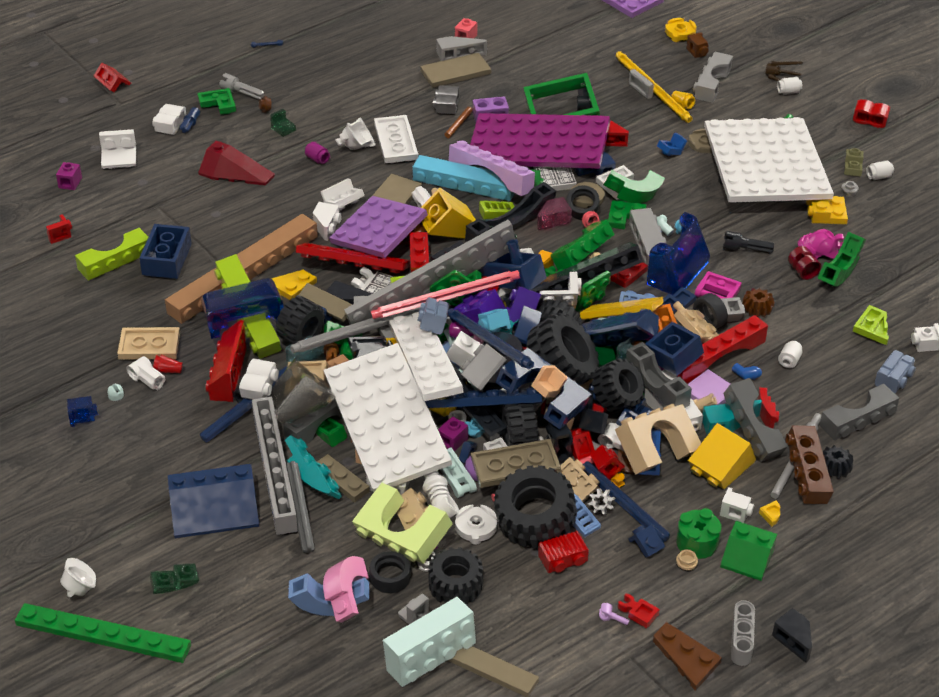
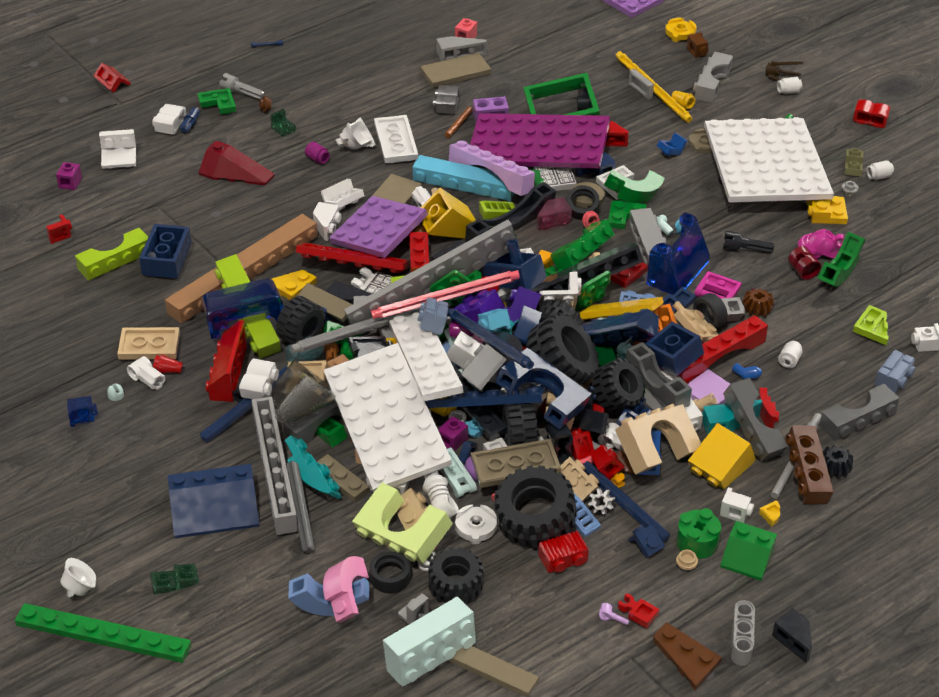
light nougat panel [531,365,568,398] -> none

